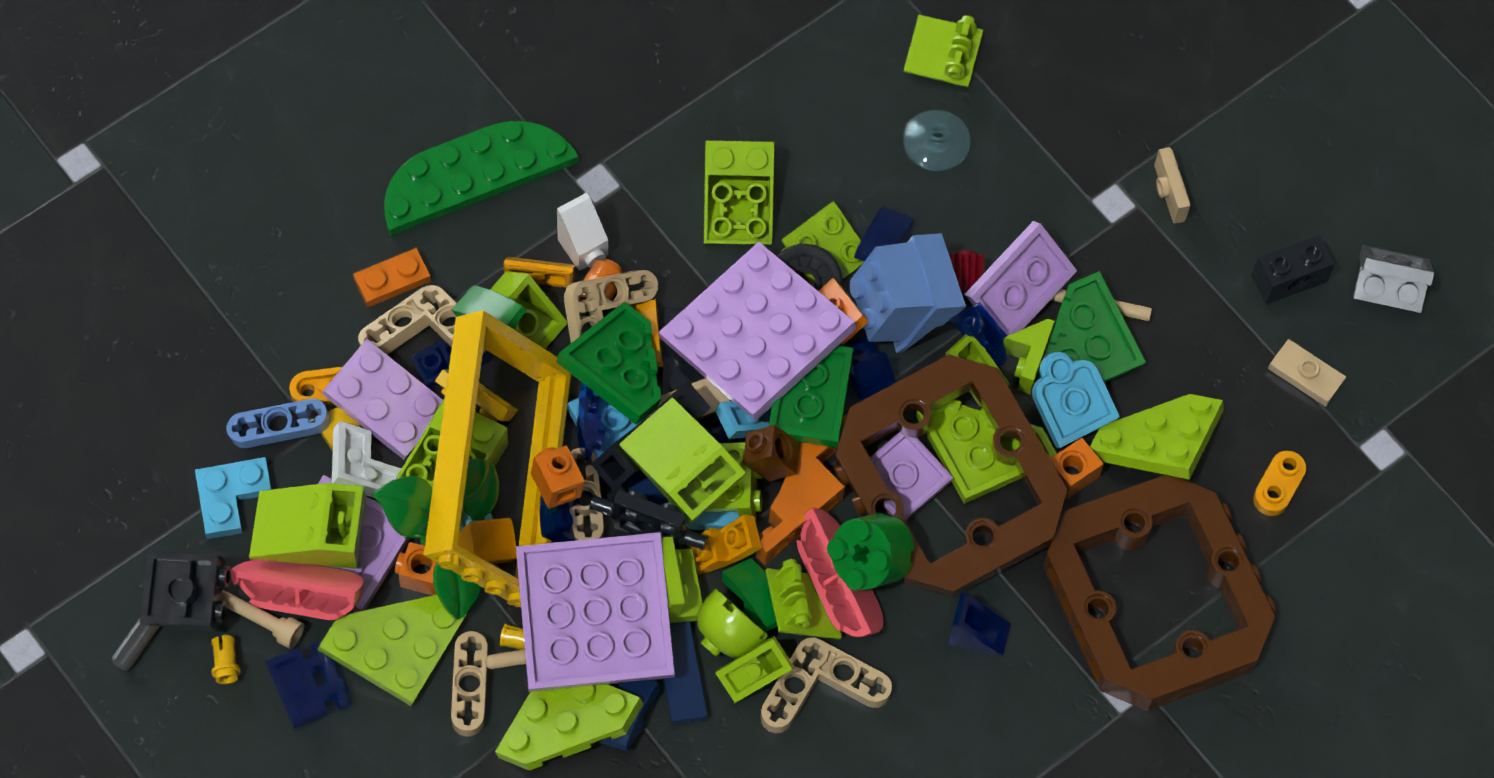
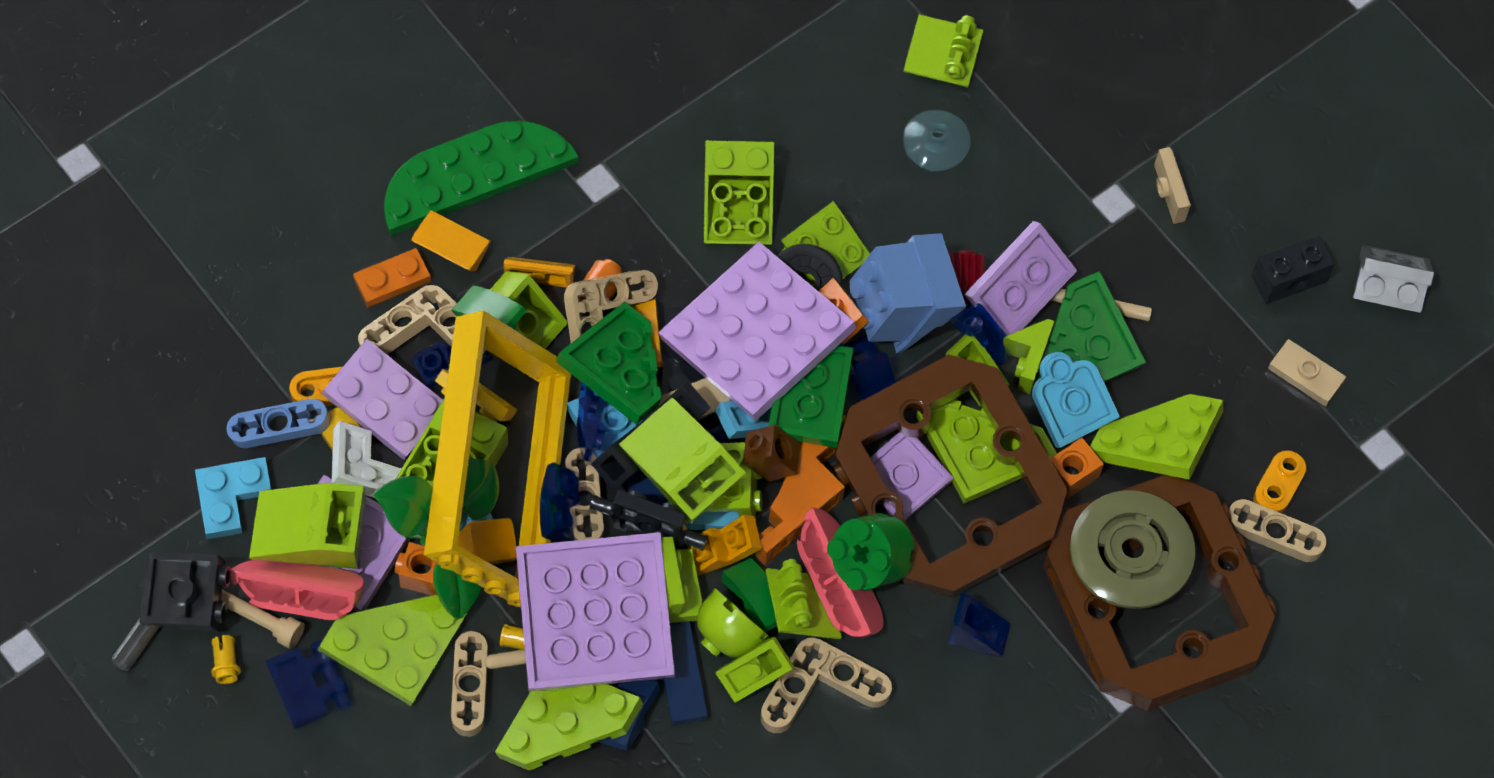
orange brick [531,445,585,509] -> none
white slope [557,193,608,271] -> none
clear blue slope [854,207,914,261] -> none
none -> light orange slope [411,210,491,272]
none -> olive piece [1070,490,1195,609]
none -> tan beam [1229,499,1326,562]

